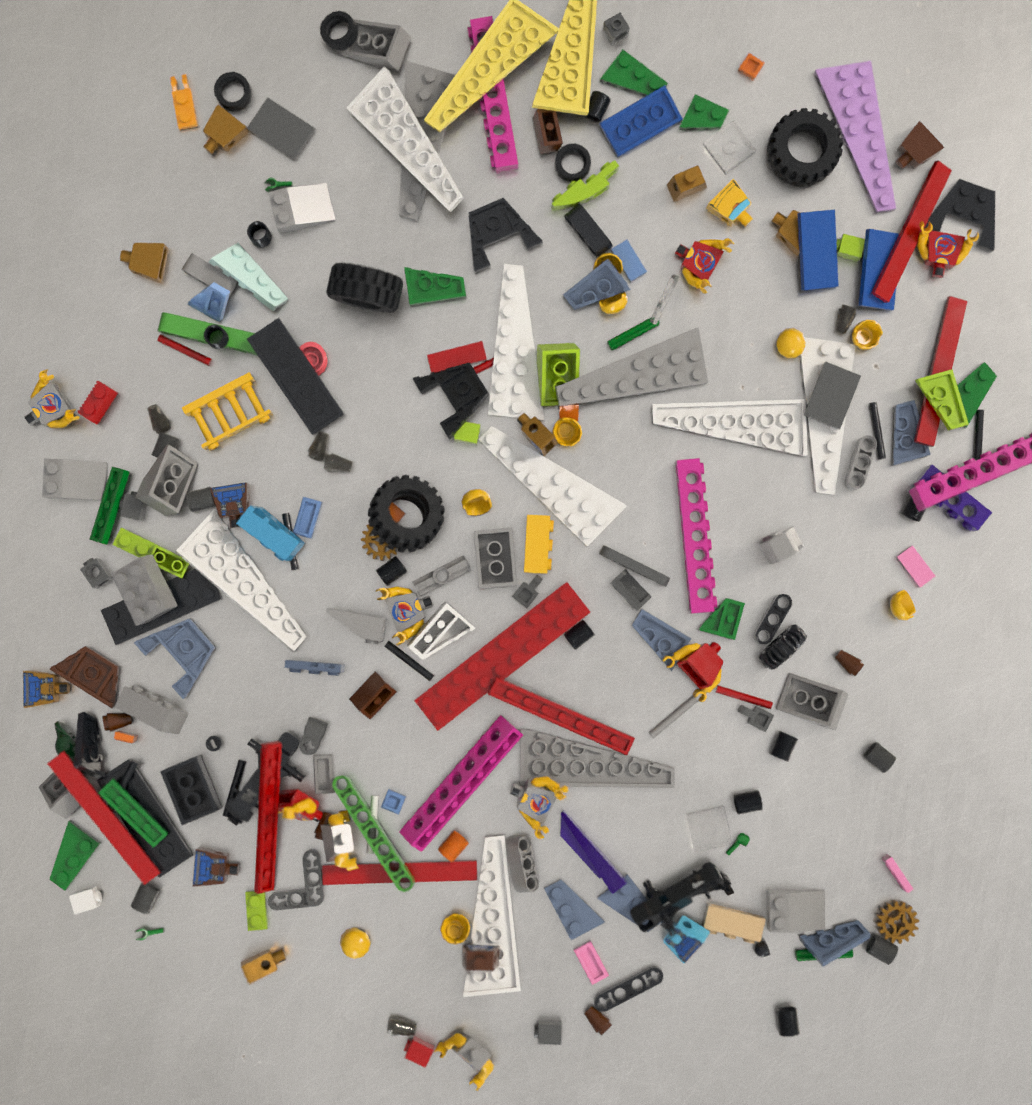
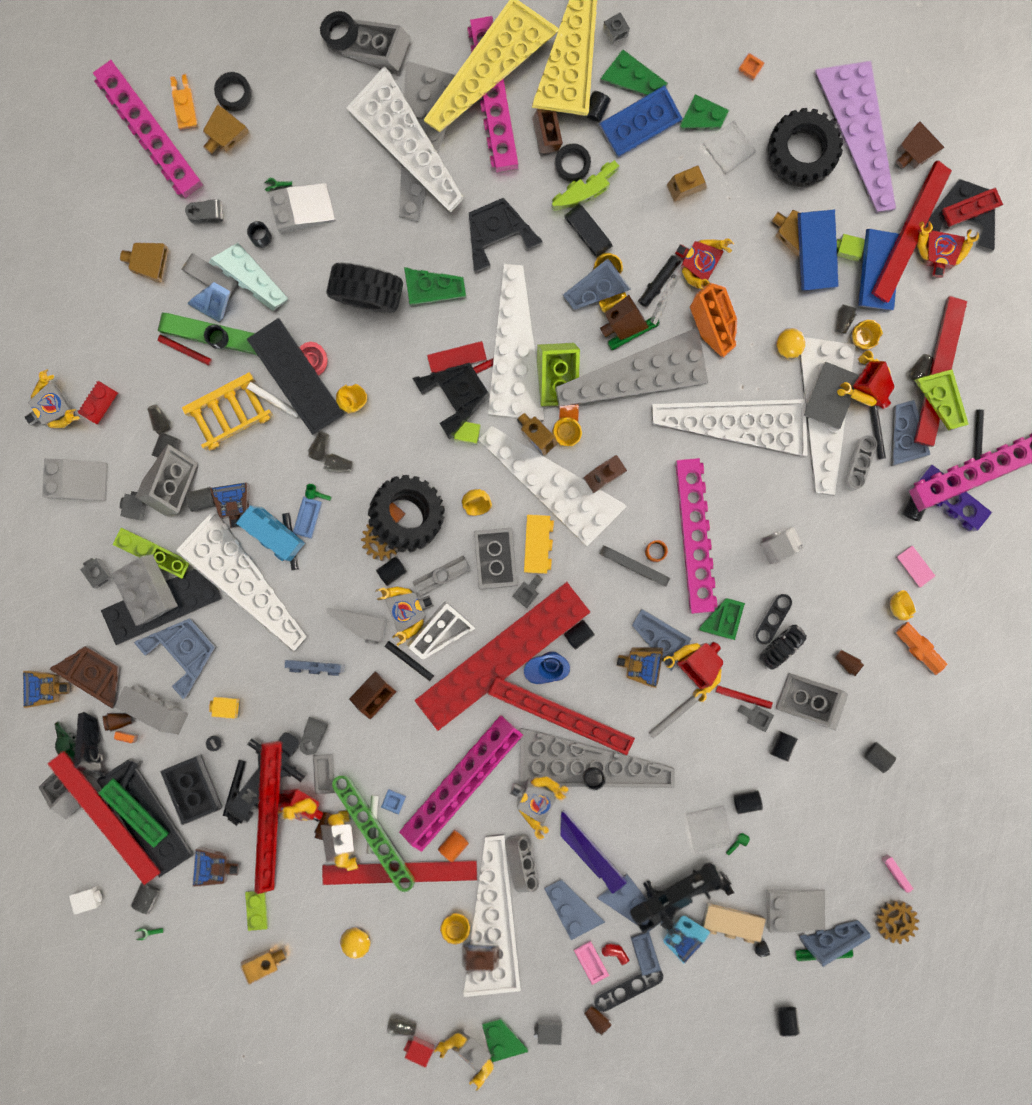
green wing [49,820,101,891] -> none
green plate [89,467,130,545] -> none
dark grey tile [247,97,315,161] -> none
dark grey beam [268,849,325,910] -> none
dark grey hinge [610,569,652,611] -> none
medium blue tile [611,240,647,282] -> none
yellow torso [706,179,753,227] -> none
dark grey piece [866,934,898,965] -> none
green wing [957,362,997,428] -> none
none -> dark pink brick [93,60,204,199]
none -> dark grey piece [185,199,223,224]
none -> yellow brick [209,697,240,719]
none -> white bar [247,382,298,418]
none -> green hand [305,484,331,501]
none -> yellow hair [336,384,367,413]
none -> green wing [482,1018,528,1062]
none -> blue piece [524,651,570,684]
none -> reddish brown torso [583,455,627,493]
none -> black piece [583,767,605,791]
none -> reddish brown torso [600,295,649,340]
none -> red arm [602,944,630,965]
none -> torso [617,647,664,688]
none -> sand blue plate [631,932,661,976]
none -> black pin [638,255,681,308]
none -> orange piece [645,540,668,562]
none -> orange wedge [690,283,737,357]
none -> red torso [837,350,894,409]
none -> orange piece [895,622,948,675]
none -> clear smoke cone [909,354,933,382]
none -> red tile [942,187,1003,227]

